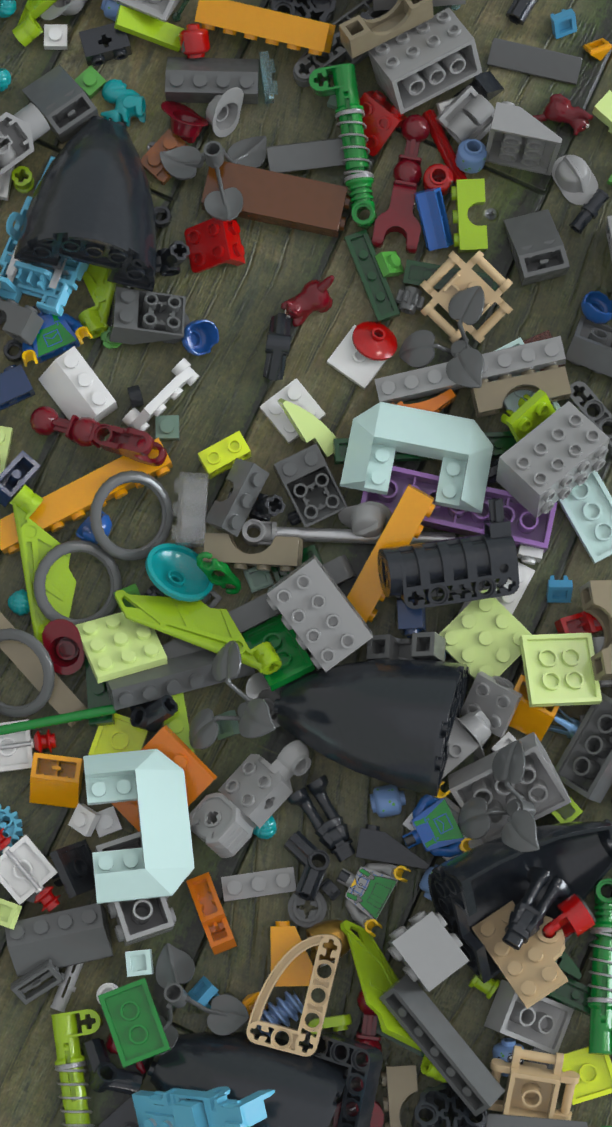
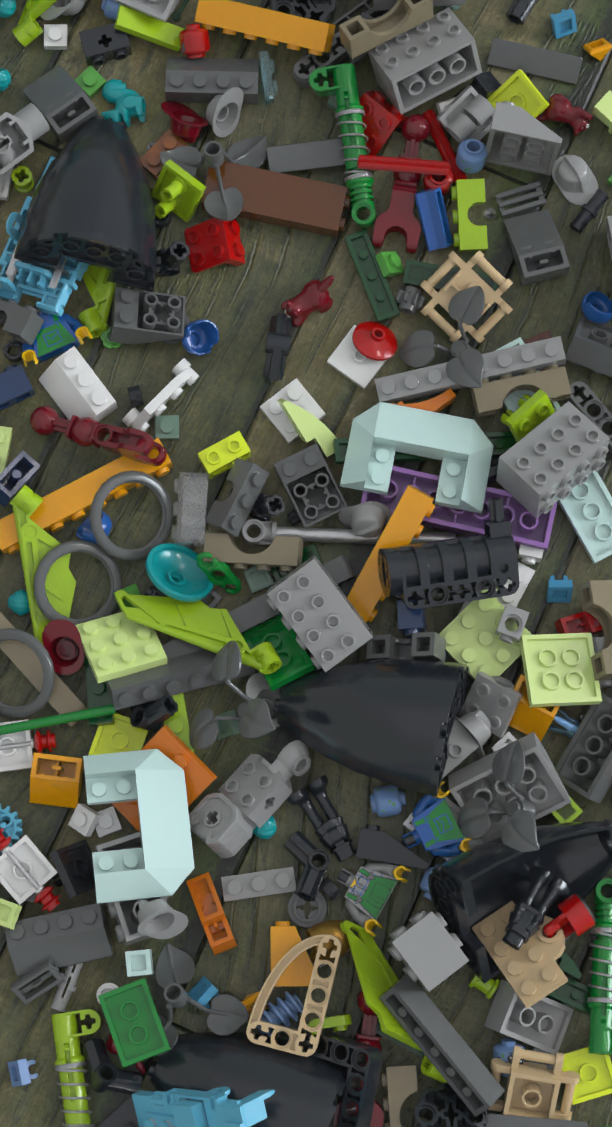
none -> medium blue tile [7,1058,38,1087]
none -> light grey piece [137,899,188,939]
none -> lime plate [151,159,206,223]
none -> red axle [357,155,450,176]
none -> neon yellow plate [487,69,550,118]
none -> dark grey tile [495,181,546,218]
none -> light grey brick [495,604,530,644]

